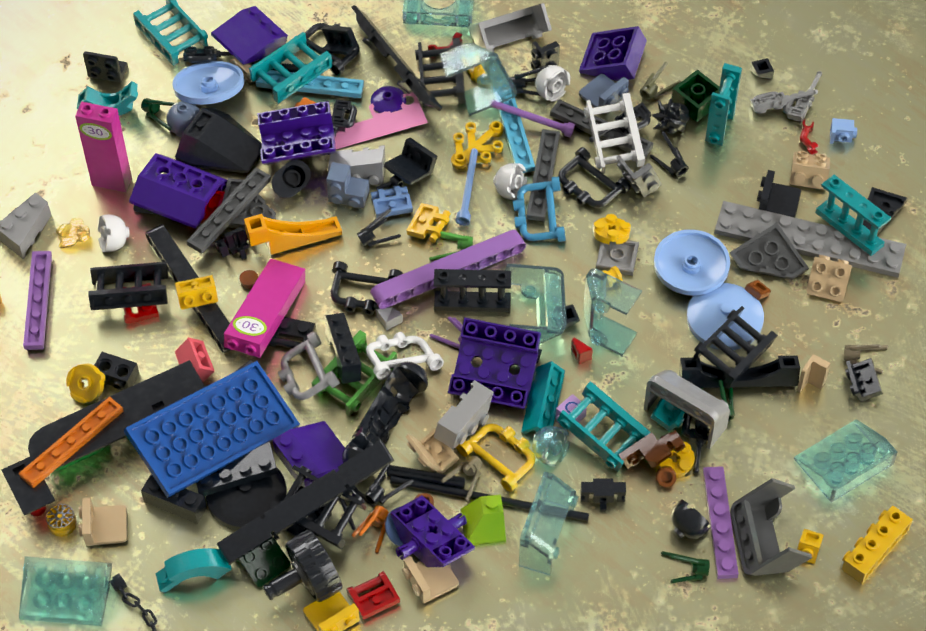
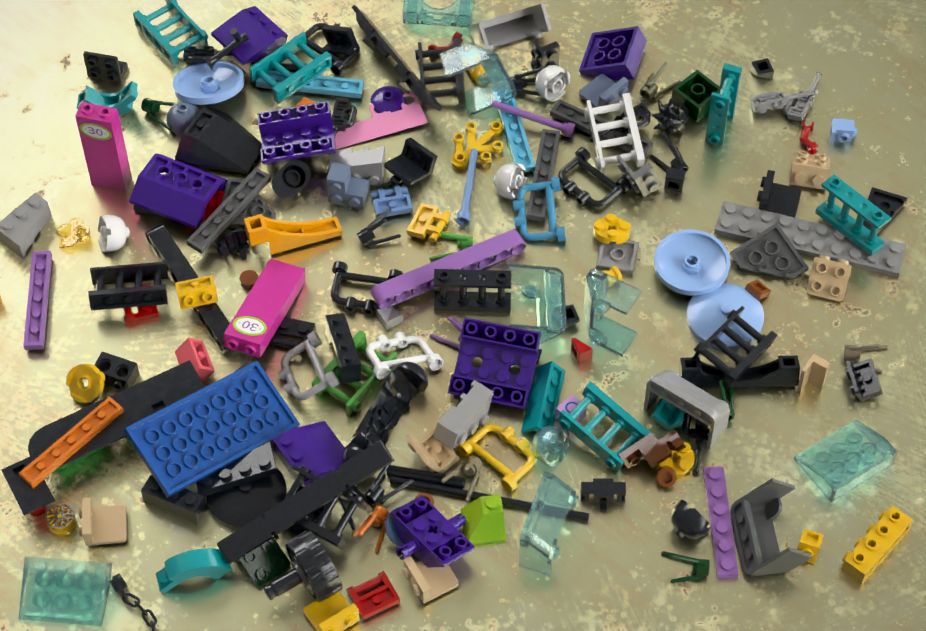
none -> black piece [202,28,249,71]
none -> black slope [664,167,686,192]

